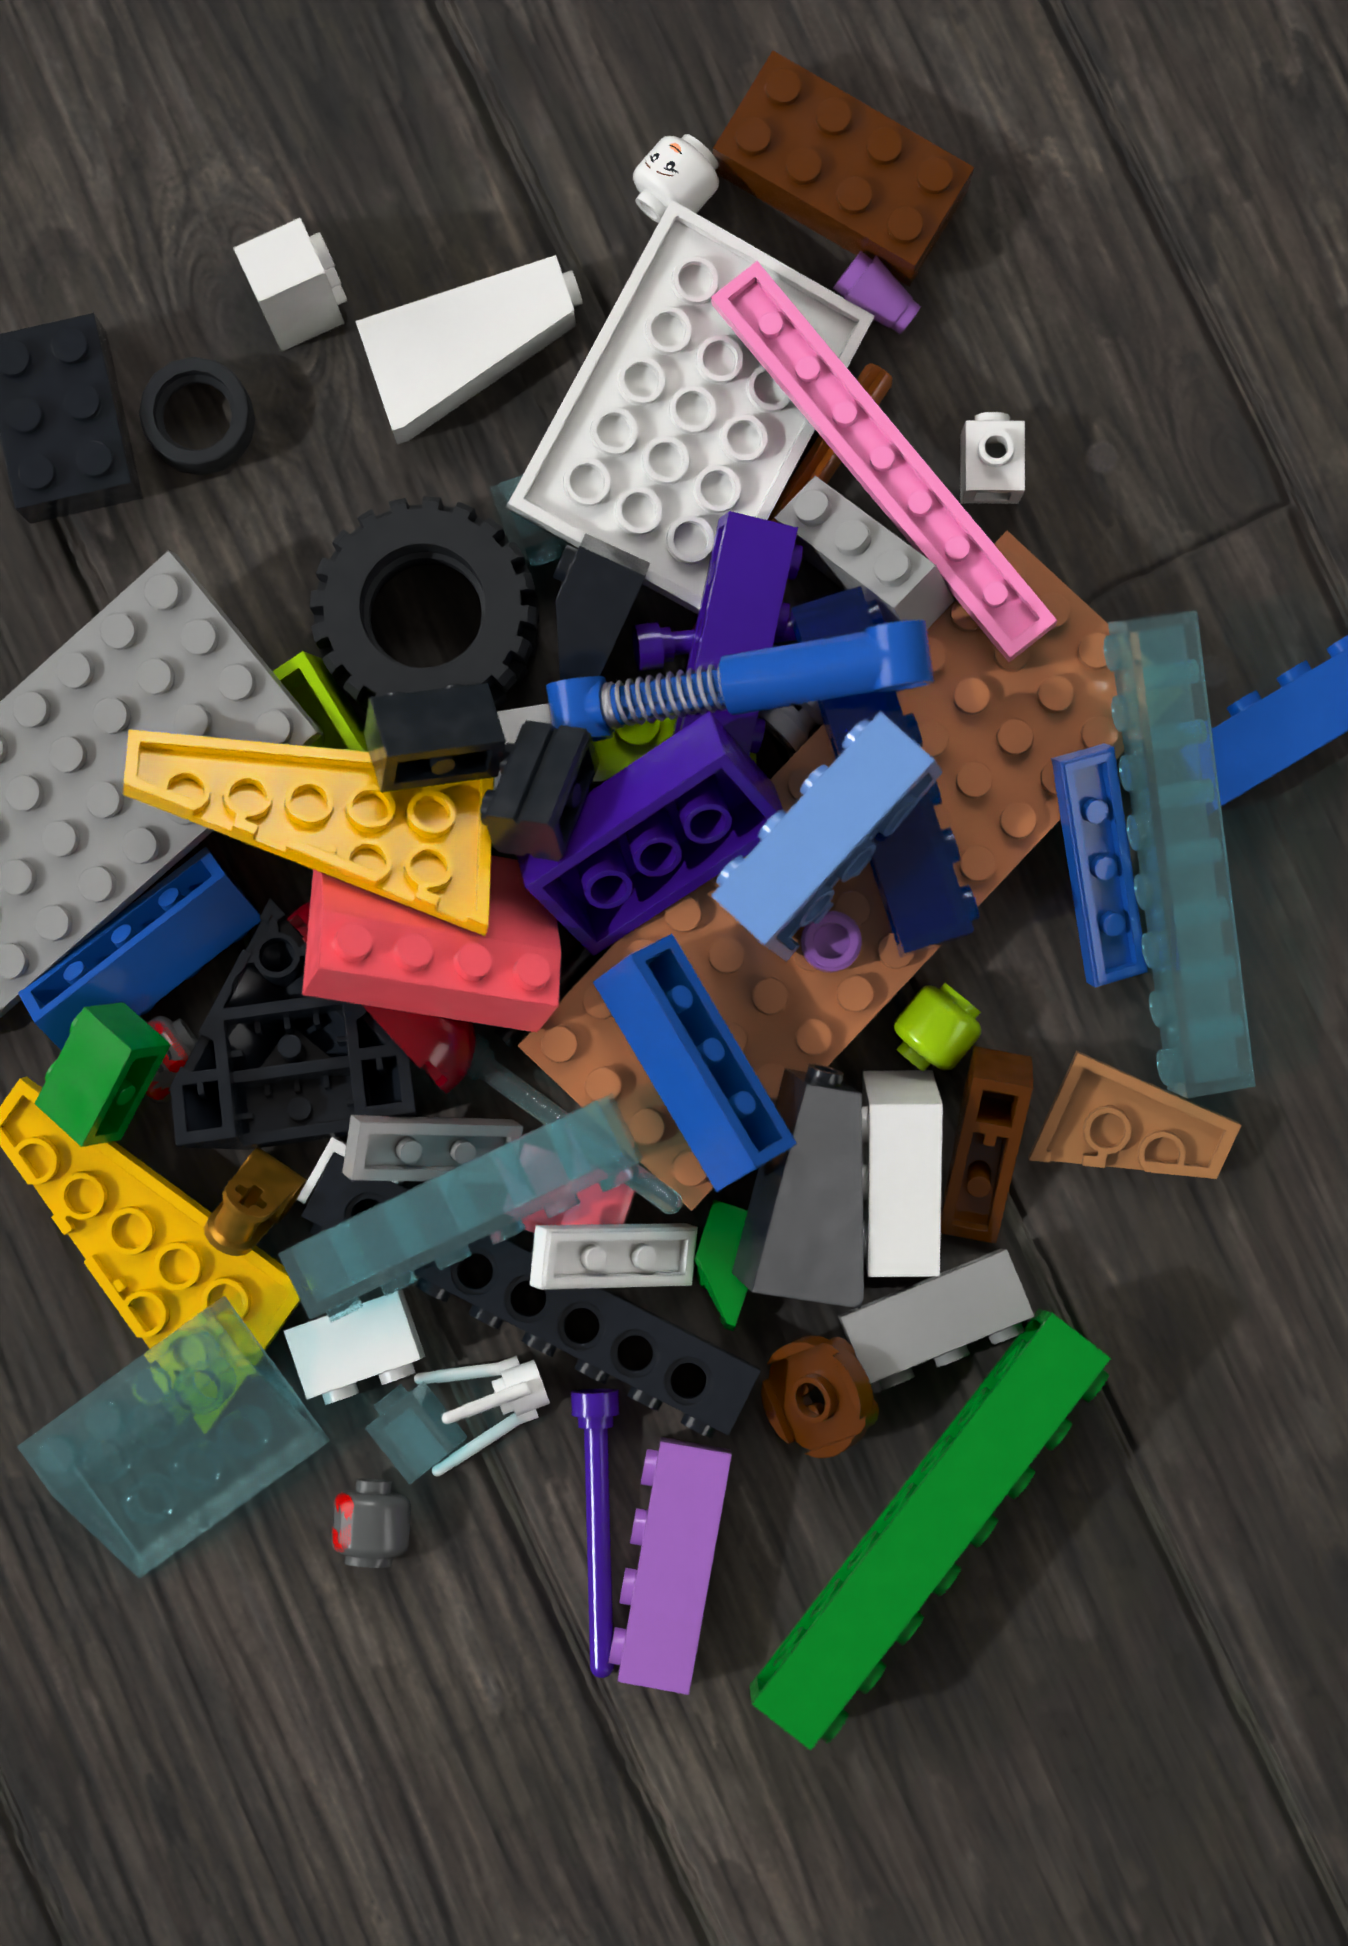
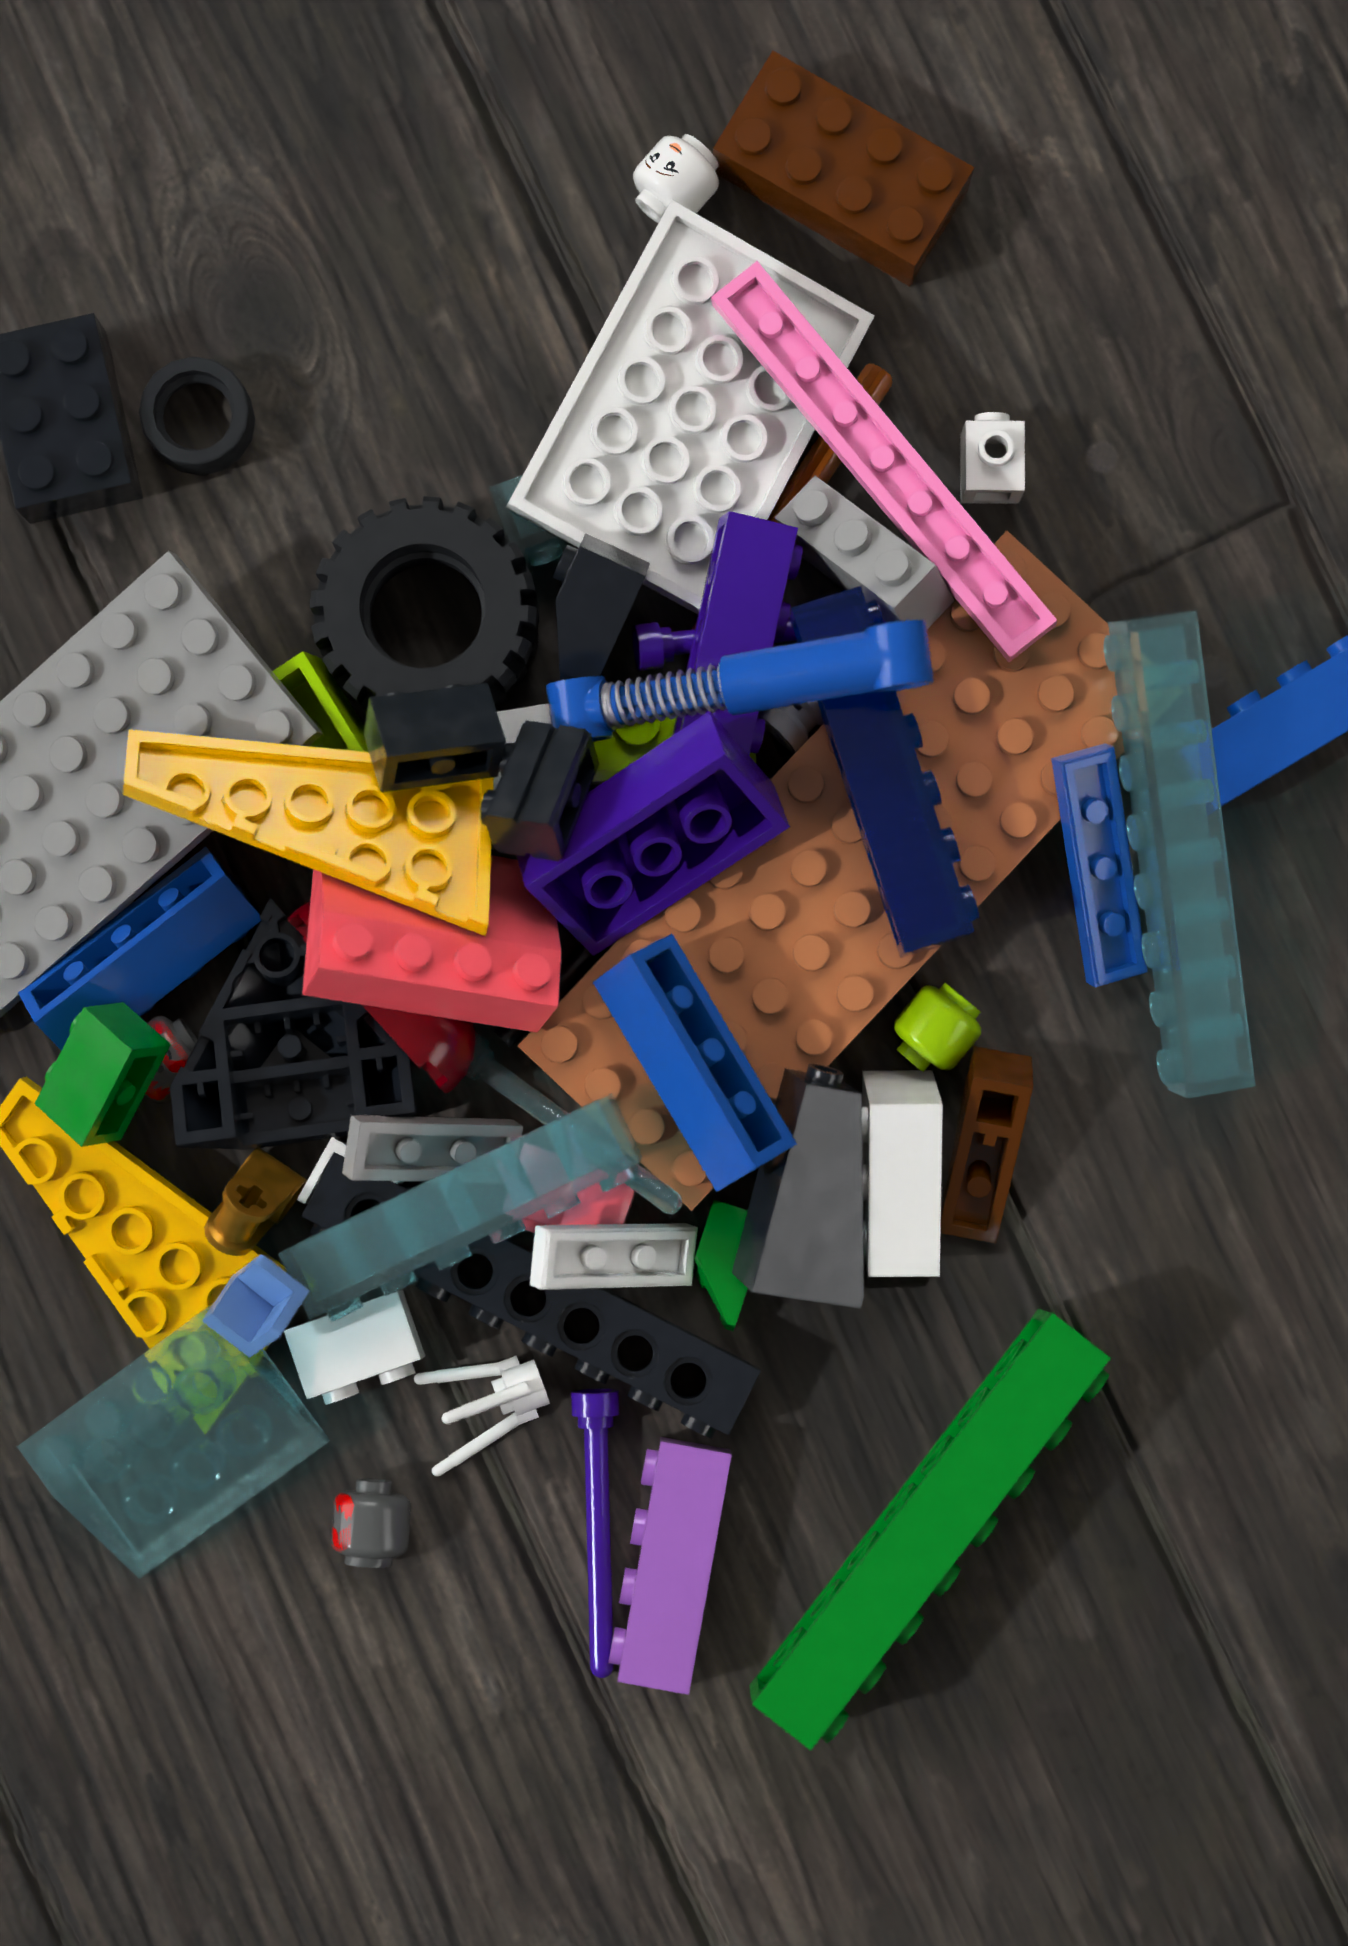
white wedge [234,218,347,352] -> none
white slope [356,255,583,445] -> none
clear light blue brick [365,1381,468,1485] -> none
medium blue wedge [711,711,943,962] -> none
reddish brown plate [761,1335,879,1458] -> none
medium lavender tile [800,911,862,973] -> none
medium lavender cone [833,251,921,334] -> none
light grey brick [838,1249,1035,1390] -> none
medium nougat wing [1028,1051,1242,1179] -> none
none -> medium blue panel [202,1255,310,1358]

